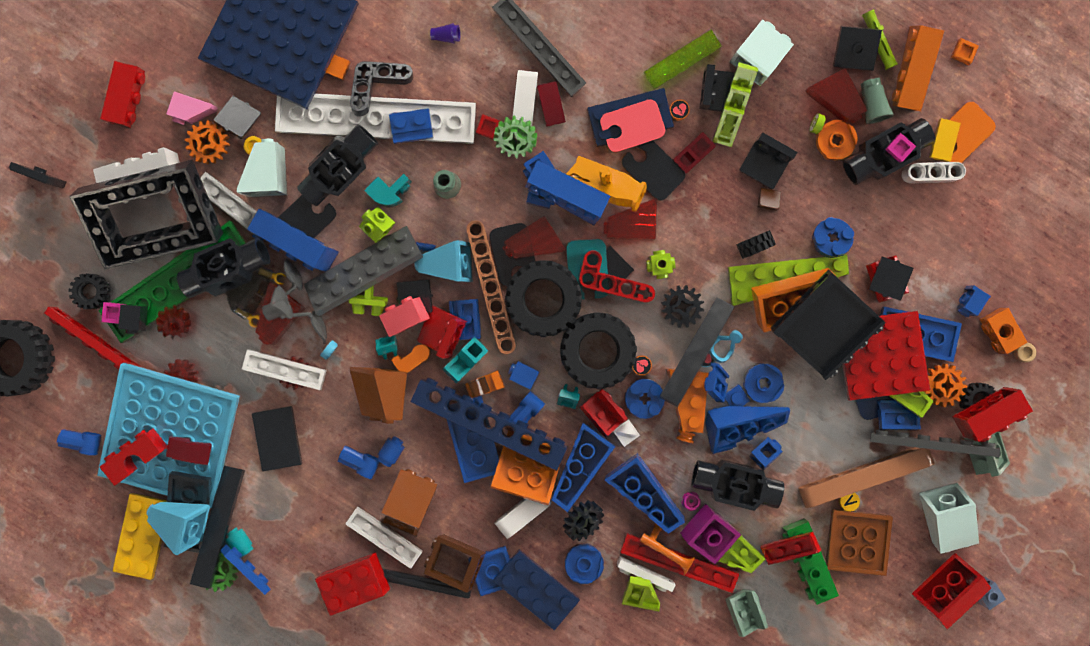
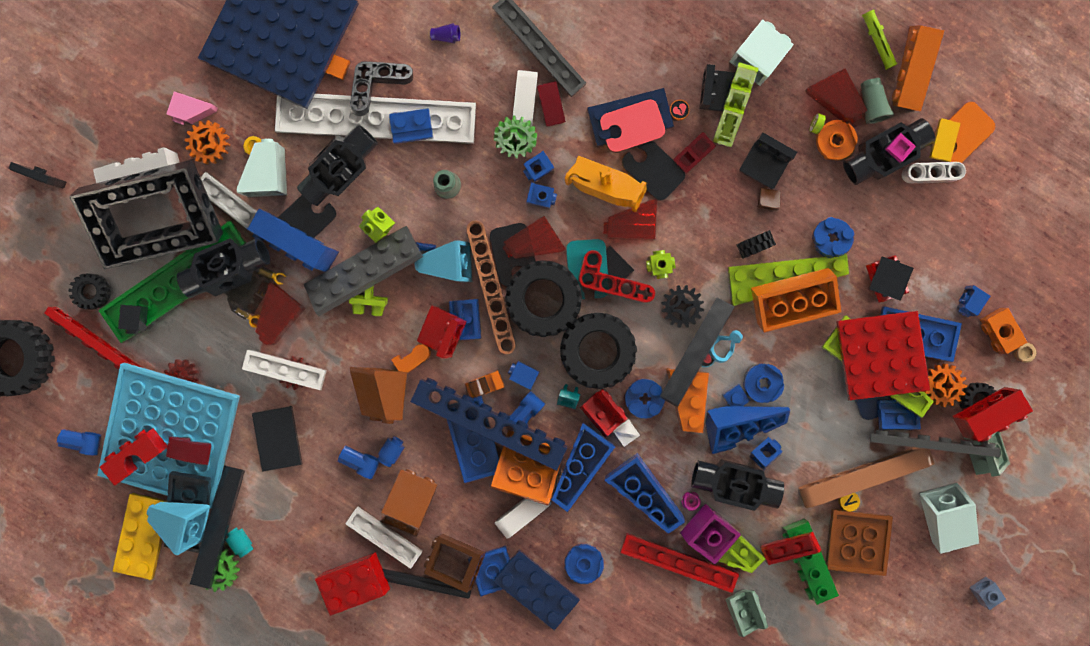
red brick [100,61,146,128] -> none
dark pink plate [101,302,126,324] -> none
clear red gear [155,305,191,340] -> none
piece [213,96,261,139] -> none
blue plate [220,544,271,595] -> none
dark grey plant [262,258,327,344] -> none
medium azure tile [320,340,338,360] -> none
teal brick [364,174,412,207] -> none
teal tile [376,336,398,360] -> none
coral brick [379,296,430,337] -> none
black piece [396,279,433,313] -> none
teal brick [442,337,489,384] -> none
red tile [476,114,500,140] -> none
blue wedge [525,160,610,226] -> none
black gear [563,500,604,541] -> none
white plate [617,556,675,592] -> none
lime wing [622,576,660,612] -> none
tile [632,355,652,375] -> none
orange piece [639,523,695,575] -> none
clear neon green plate [644,29,722,90] -> none
orange bush [676,429,696,443] -> none
blue plate [704,363,729,403] -> none
black panel [770,269,886,380] -> none
black plate [833,26,882,71] -> none
red brick [911,553,991,630] -> none
orange tile [950,38,979,65] -> none

